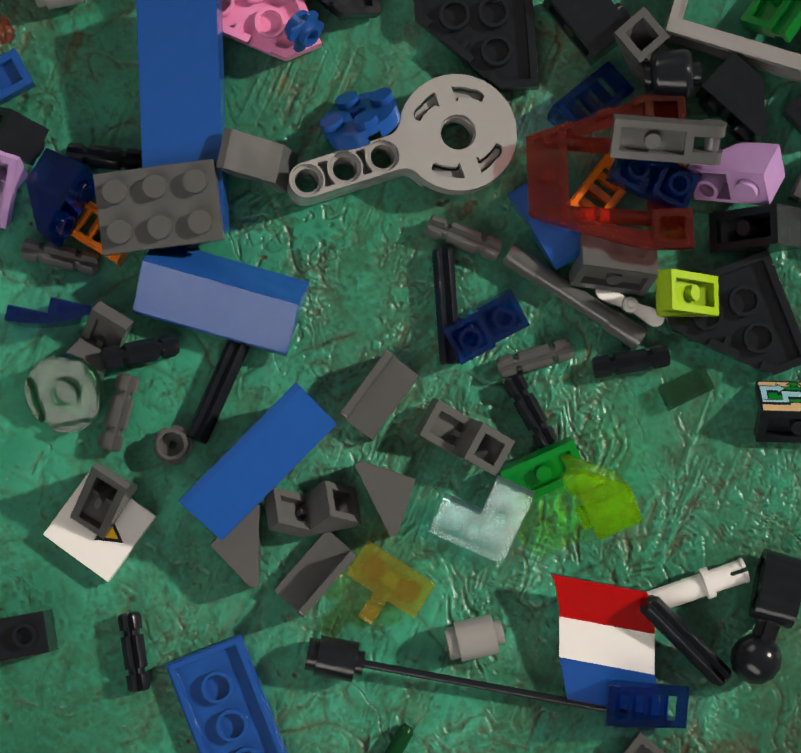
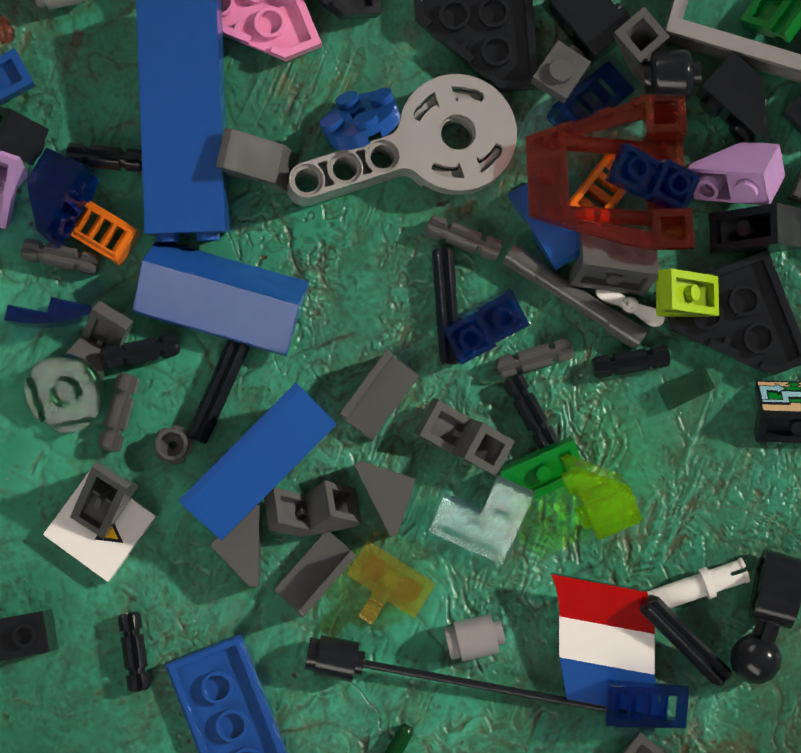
dark grey plate [93,159,225,256] -> none
blue plate [285,10,324,52] -> none
dark grey plate [608,114,727,165] -> none
none -> dark grey bracket [530,40,591,104]

